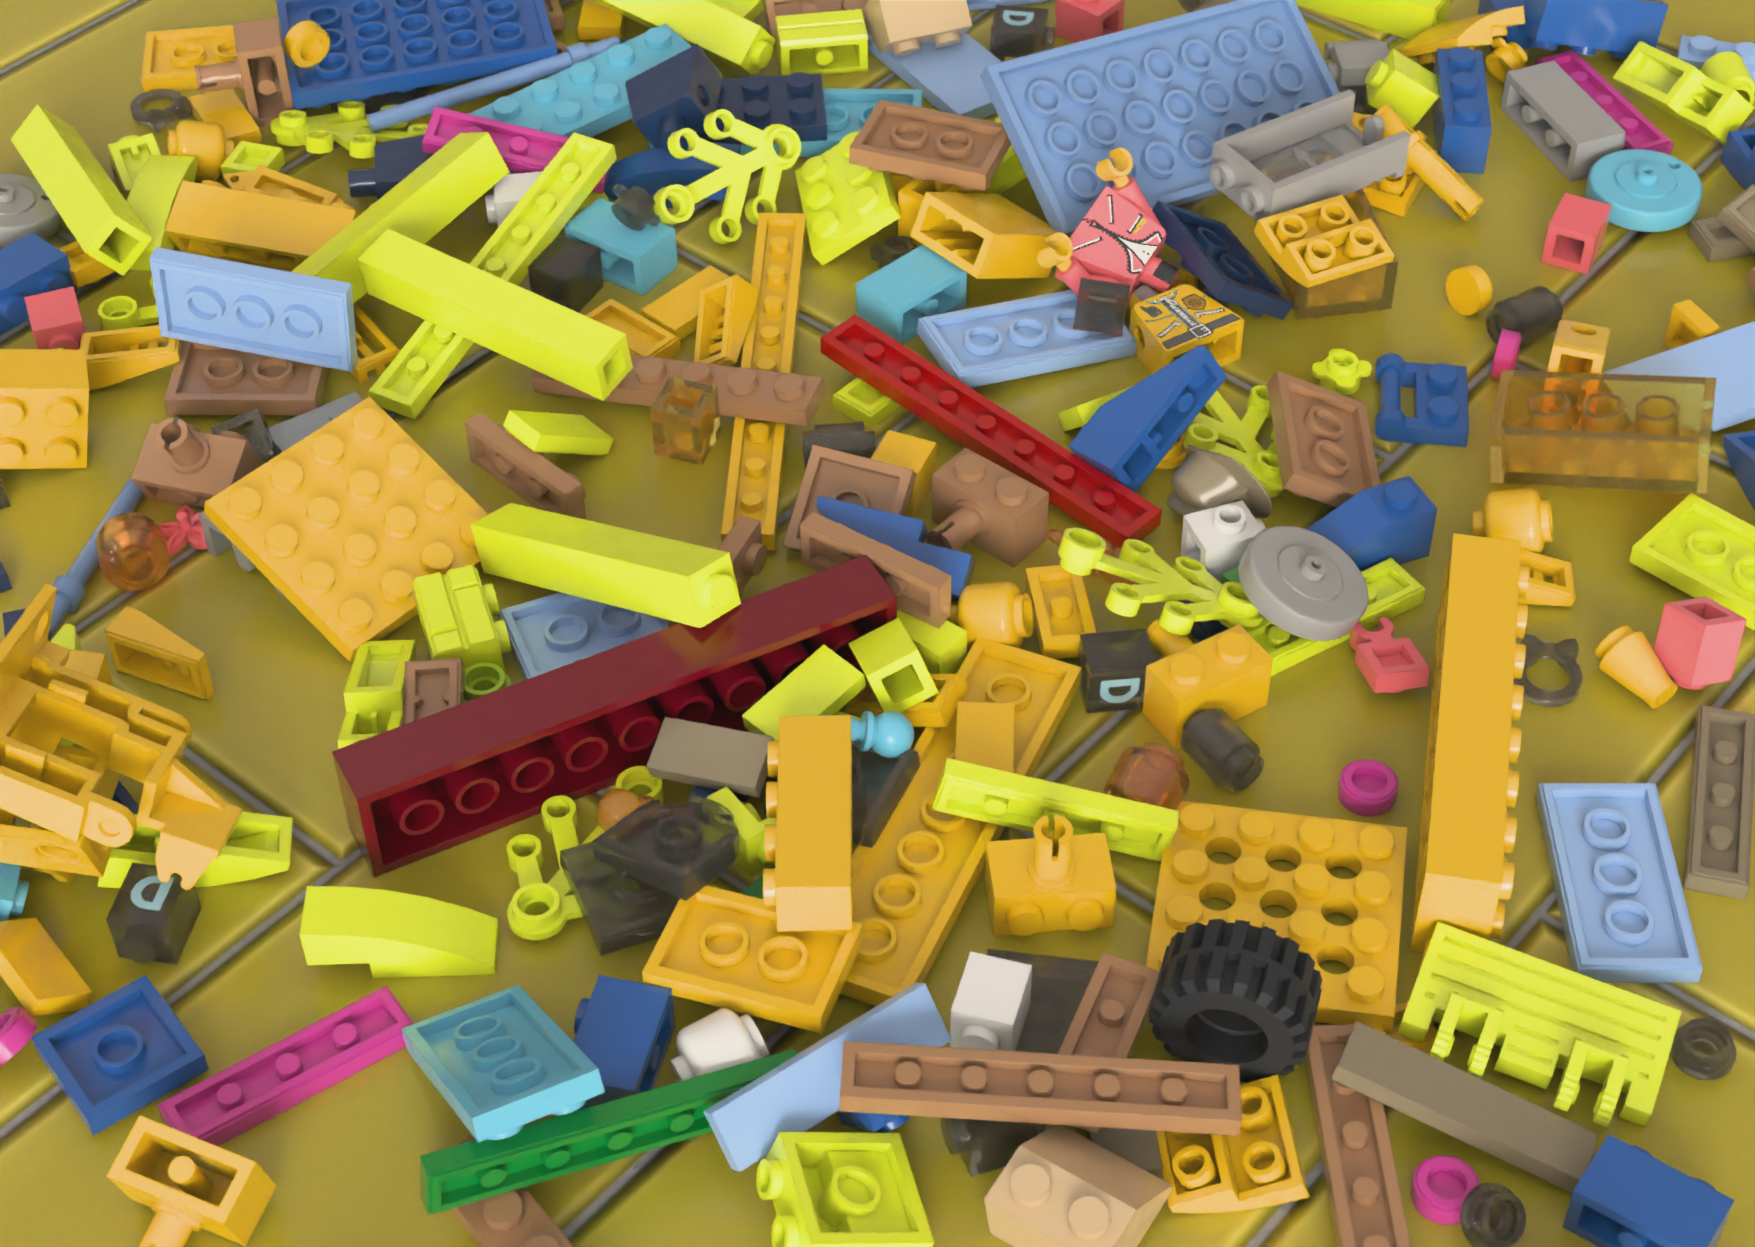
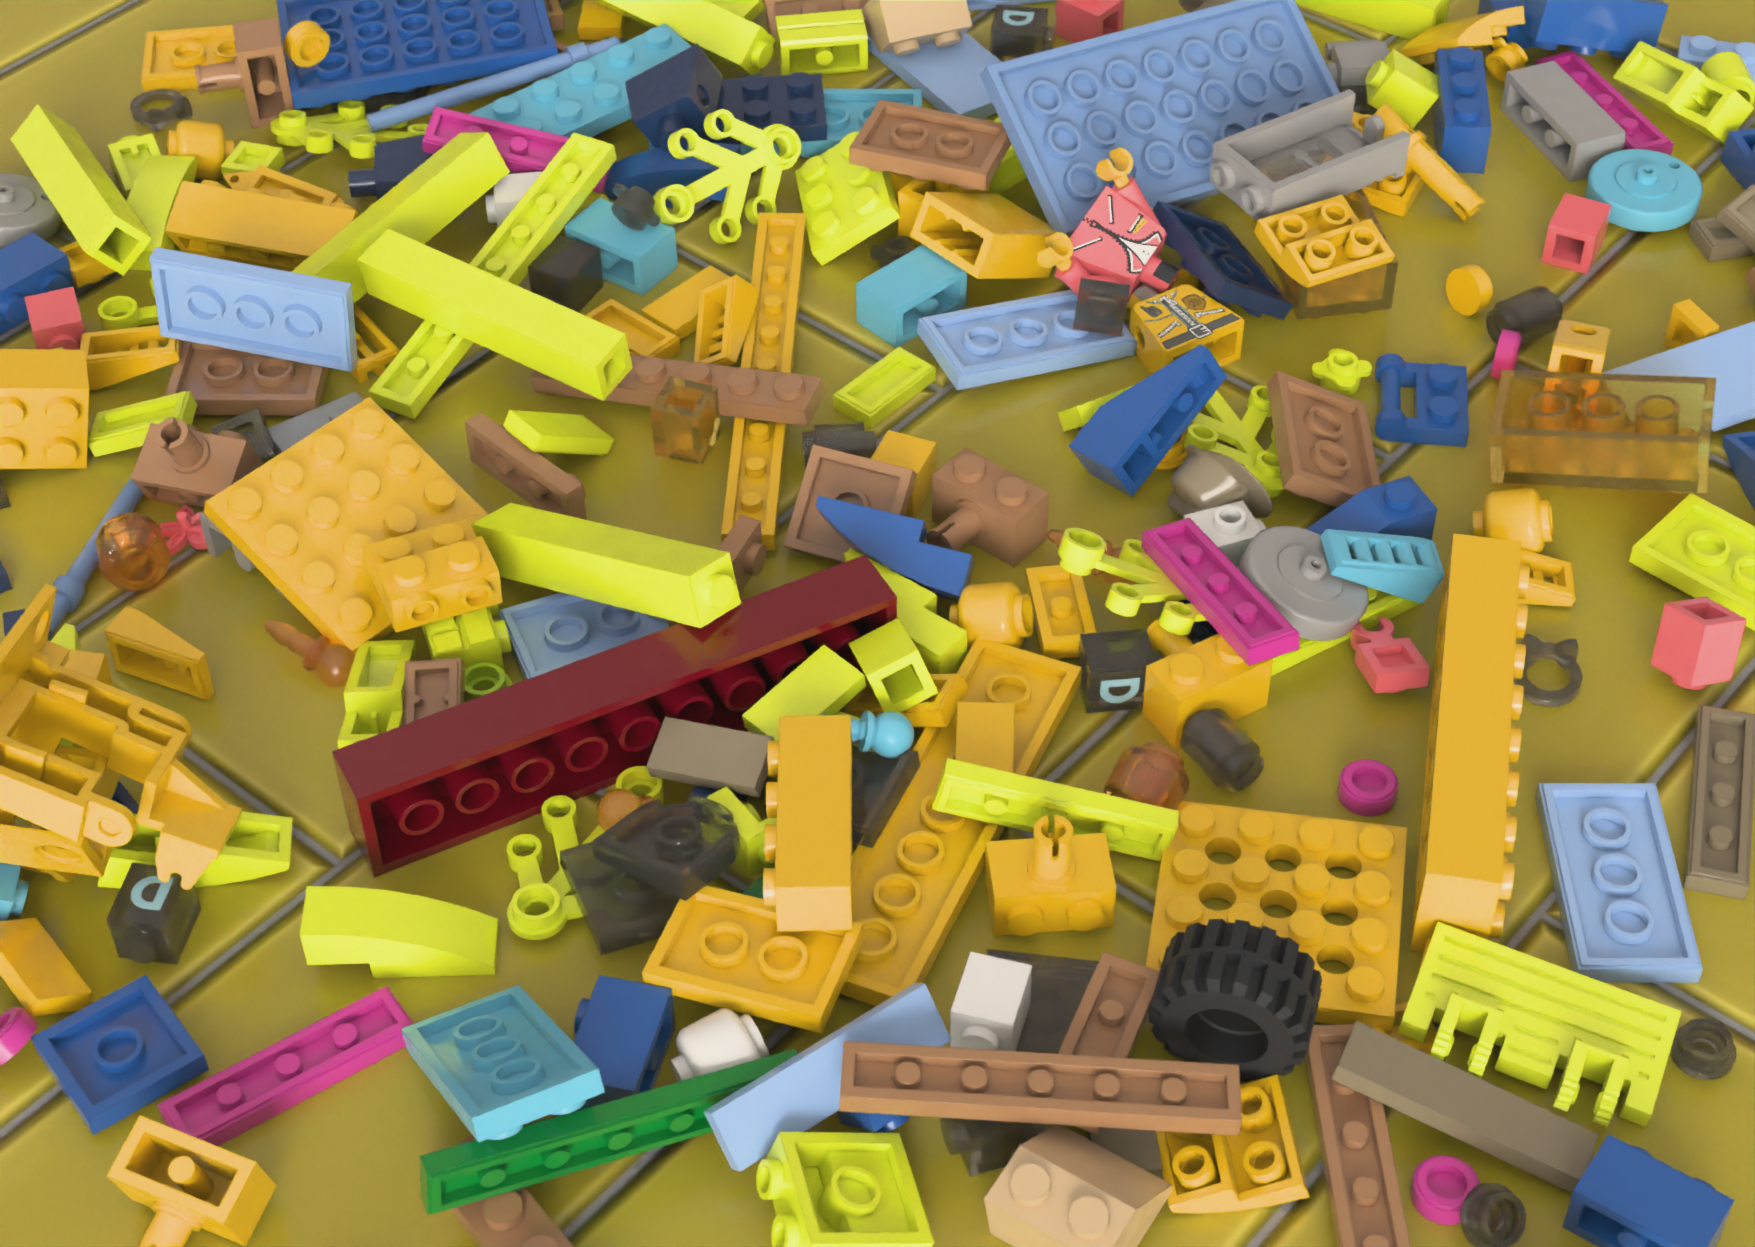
yellow tile [188,89,262,149] -> none
medium nougat plate [800,512,951,629] -> none
red plate [820,314,1162,549] -> none
yellow cone [1594,625,1678,709] -> none
none -> neon yellow tile [87,391,197,457]
none -> clear orange bar [264,620,356,687]
none -> yellow plate [362,518,503,633]
none -> dark pink tile [1142,518,1300,666]
none -> medium azure slope [1320,529,1445,604]

